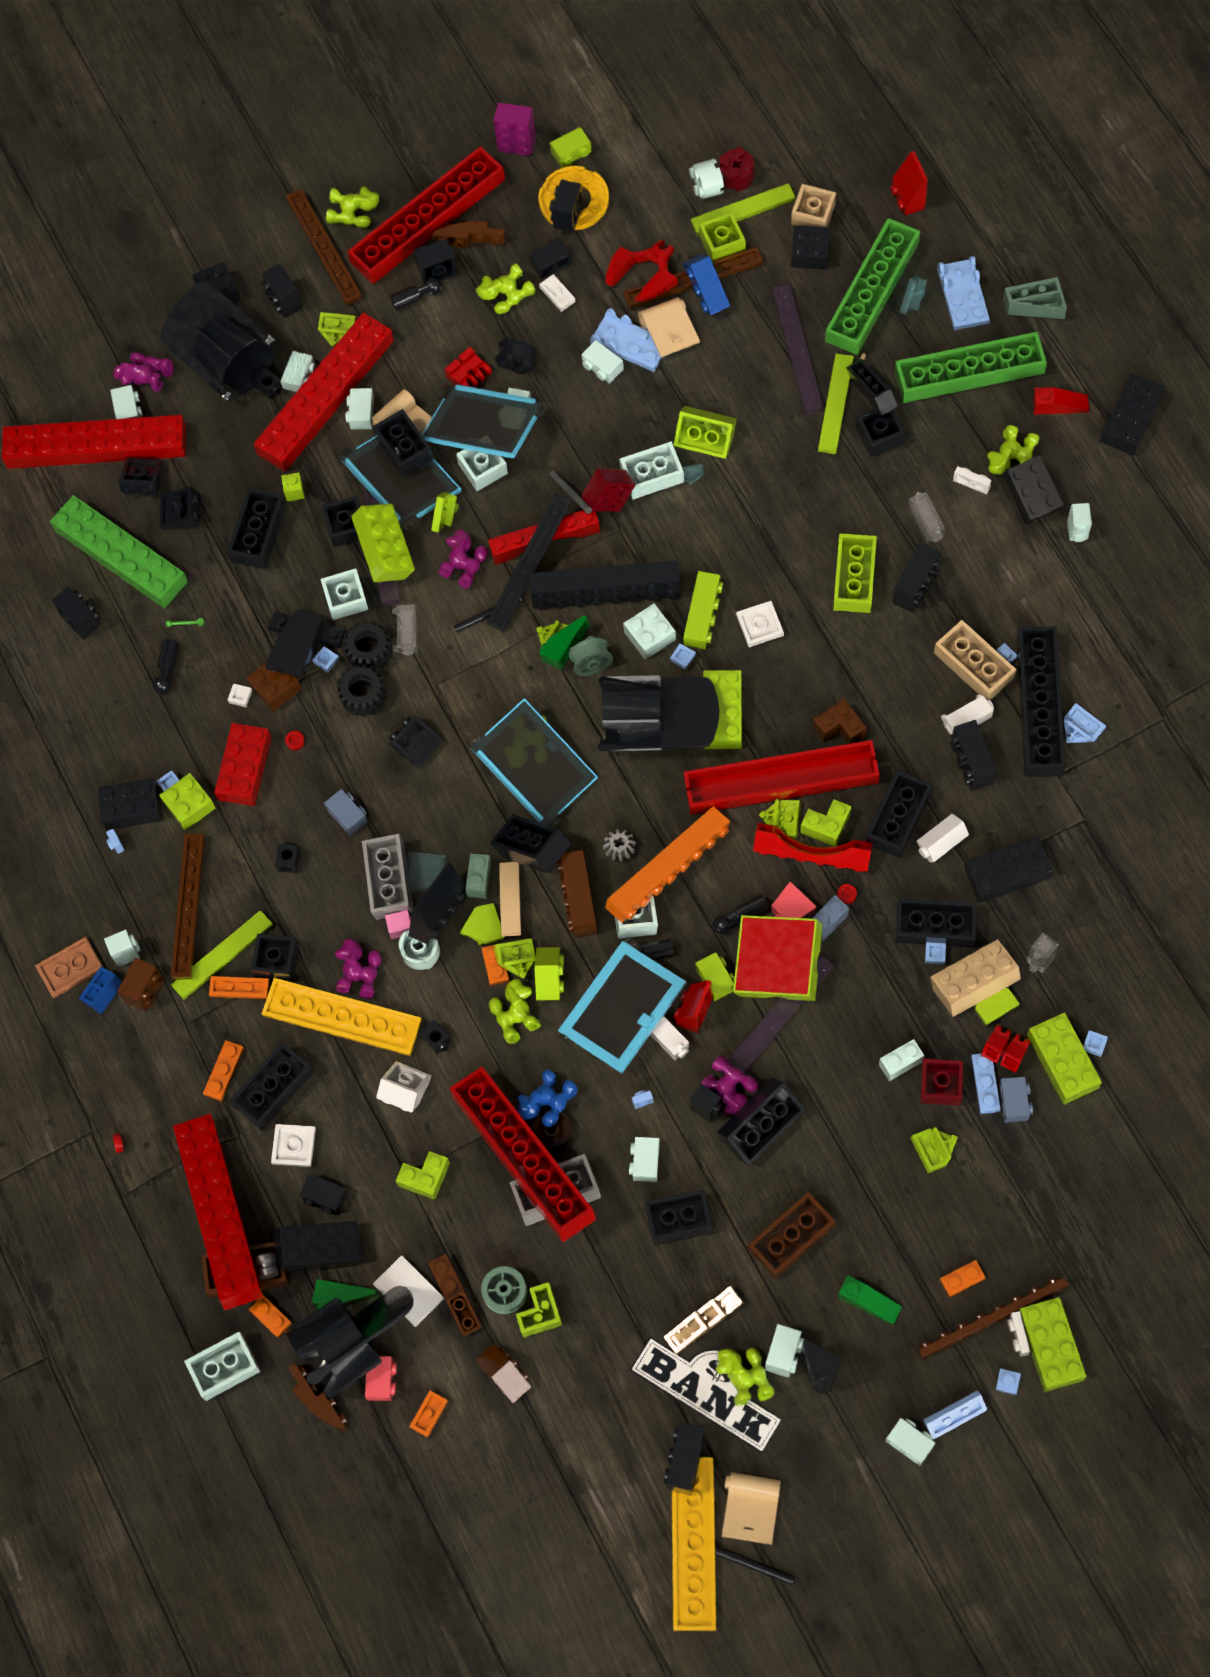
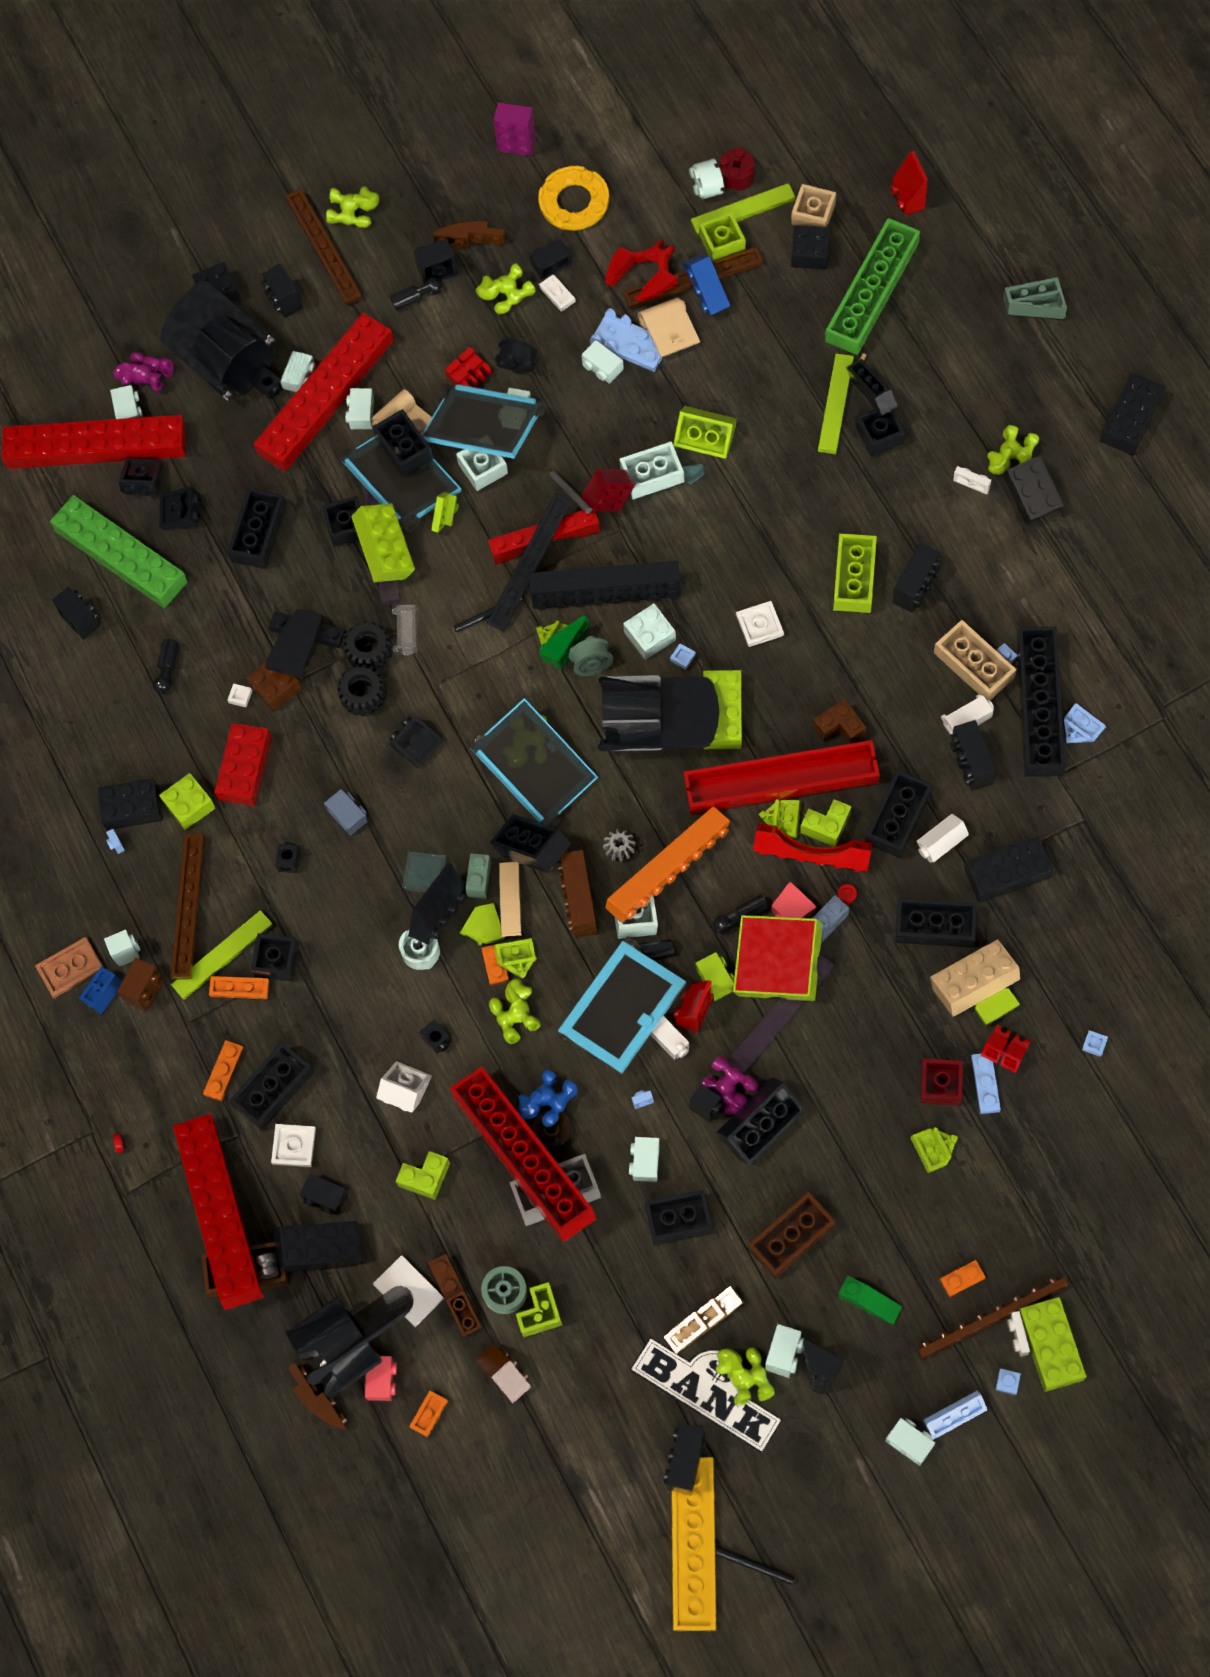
light blue plate [156,770,179,791] -> none
bright green hinge [166,618,205,627] -> none
light aqua brick [184,1332,261,1401] -> none
orange plate [249,1295,292,1338] -> none
yellow plate [262,978,422,1056] -> none
lime brick [281,473,305,502] -> none
red tile [285,731,305,750] -> none
green slope [311,1279,378,1310] -> none
light blue plate [312,646,339,673] -> none
lime slope [318,312,356,347] -> none
light aqua brick [321,569,369,620] -> none
magenta animal [335,939,381,999] -> none
red brick [347,146,505,284] -> none
light grey brick [362,834,413,920] -> none
bright pink brick [385,910,411,939] -> none
magenta animal [438,529,488,589] -> none
lime brick [534,947,564,1000] -> none
black brick [549,179,584,233] -> none
lime brick [550,127,592,168] -> none
lime brick [683,571,723,649] -> none
tan door [722,1472,781,1545] -> none
clear purple plate [772,284,823,414] -> none
light aqua brick [879,1039,924,1081] -> none
bright green brick [895,332,1047,403] -> none
clear light blue slope [900,276,927,314] -> none
clear brick [909,492,945,543] -> none
light blue plate [925,942,946,964] -> none
light blue hinge [937,256,990,330] -> none
sand blue brick [999,1077,1033,1123] -> none
clear brick [1027,933,1059,973] -> none
lime brick [1027,1013,1102,1105] -> none
red slope [1033,387,1089,415] -> none
light aqua brick [1067,503,1092,542] -> none

